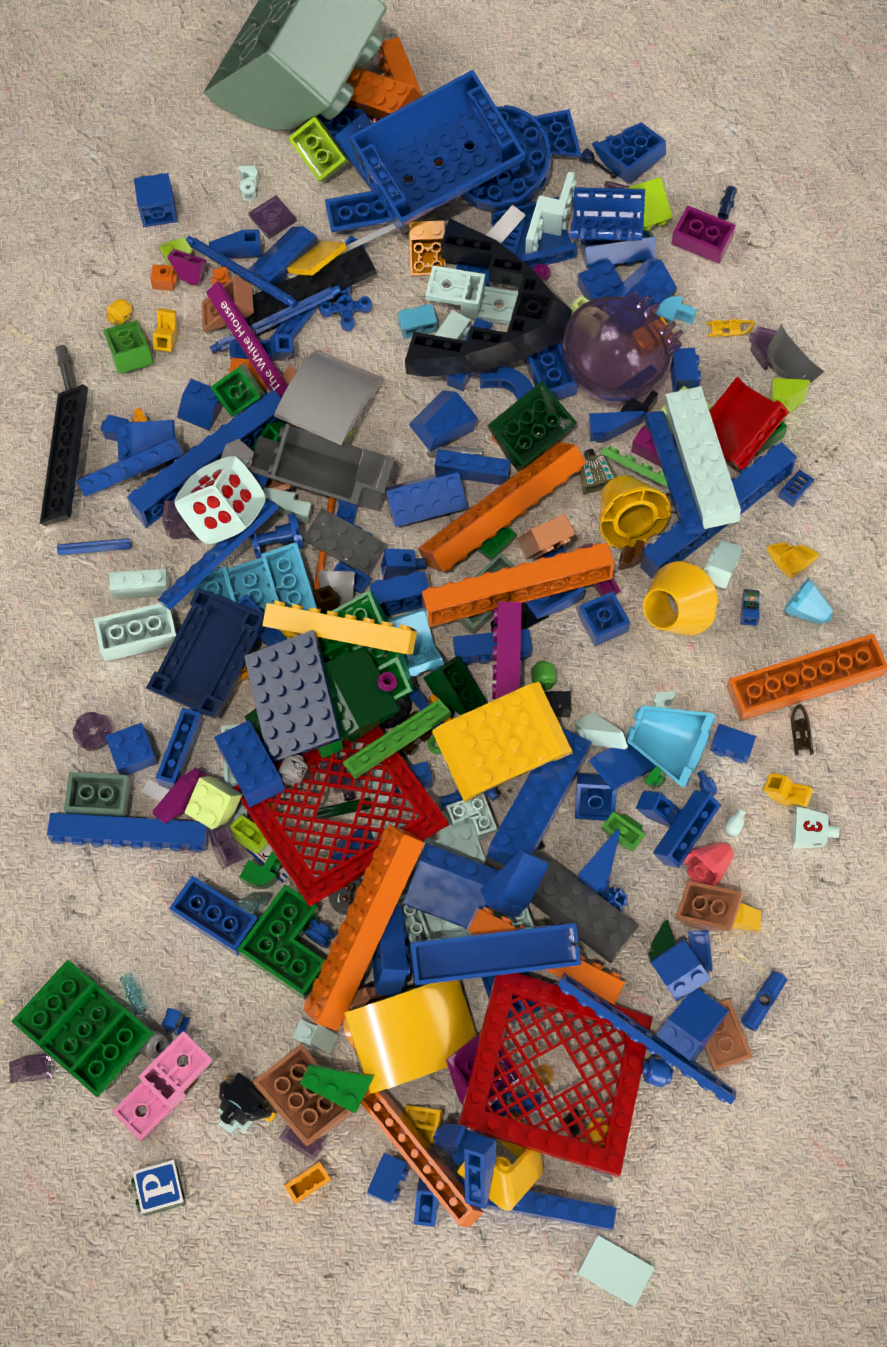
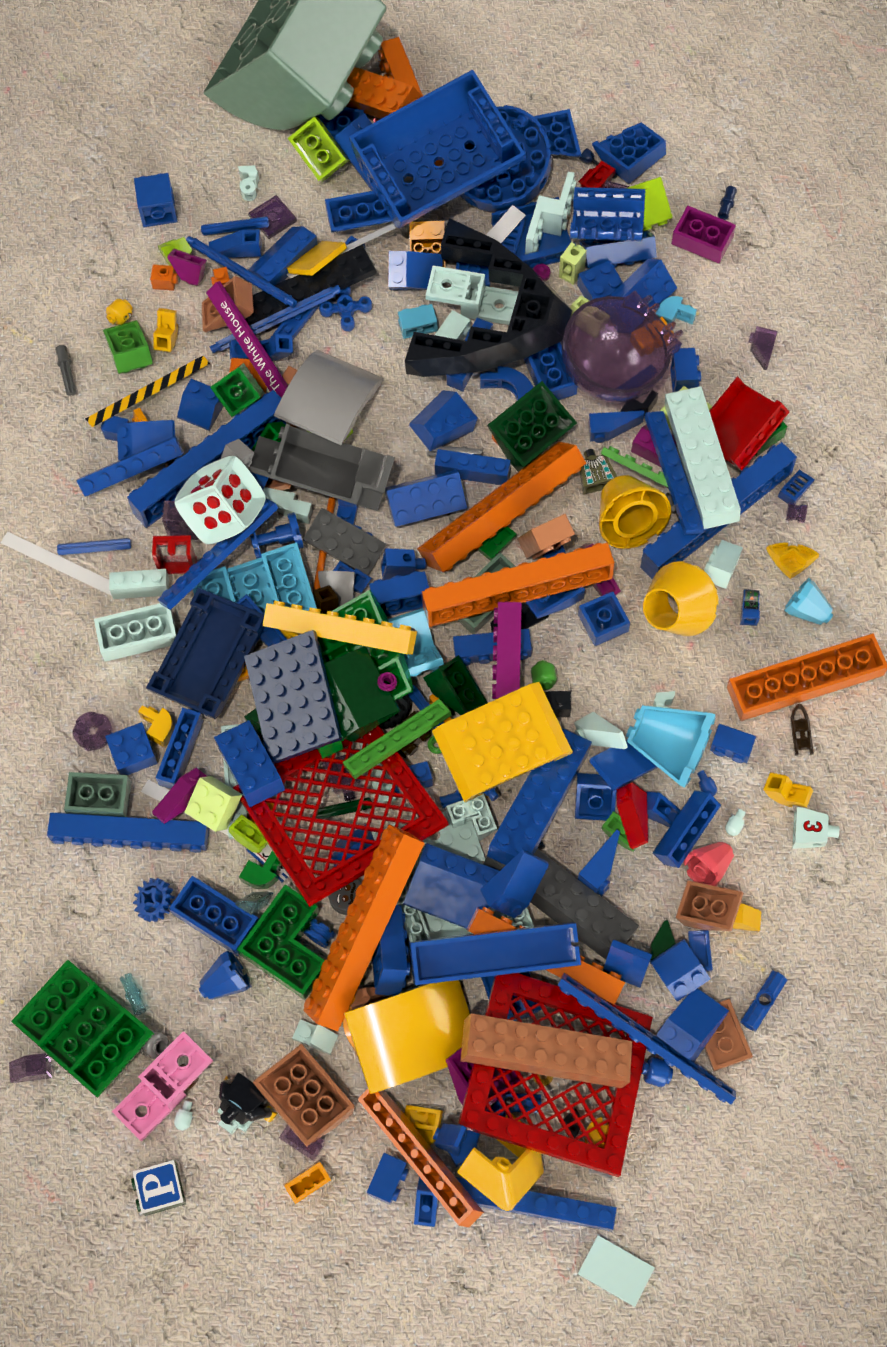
black plate [40,384,88,526] -> none
blue leg [161,1008,191,1036] -> none
clear purple slope [209,822,243,867] -> none
light grey head [278,755,308,785] -> none
green wing [300,1064,375,1114] -> none
blue slope [464,1134,496,1209] -> none
blue gear [603,887,628,911] -> none
reddish brown slope [618,540,644,570] -> none
green plate [644,766,666,789] -> none
yellow piece [706,319,755,337] -> none
dark grey piece [767,324,824,383] -> none
lime slope [768,378,810,414] -> none
none -> white sticker [0,532,126,602]
none -> sticker [85,356,210,427]
none -> blue gear [133,878,175,922]
none -> yellow brick [138,705,174,748]
none -> red window [152,535,197,574]
none -> light aqua cylinder [174,1100,193,1131]
none -> blue cone [199,951,252,1000]
none -> blue axle [201,216,269,235]
none -> blue slope [388,251,443,290]
none -> nougat brick [461,1013,632,1088]
none -> yellowish green brick [559,242,587,285]
none -> red slope [578,160,616,188]
none -> blue tile [603,940,652,988]
none -> red slope [617,782,648,849]
none -> clear purple wheel [785,502,808,523]

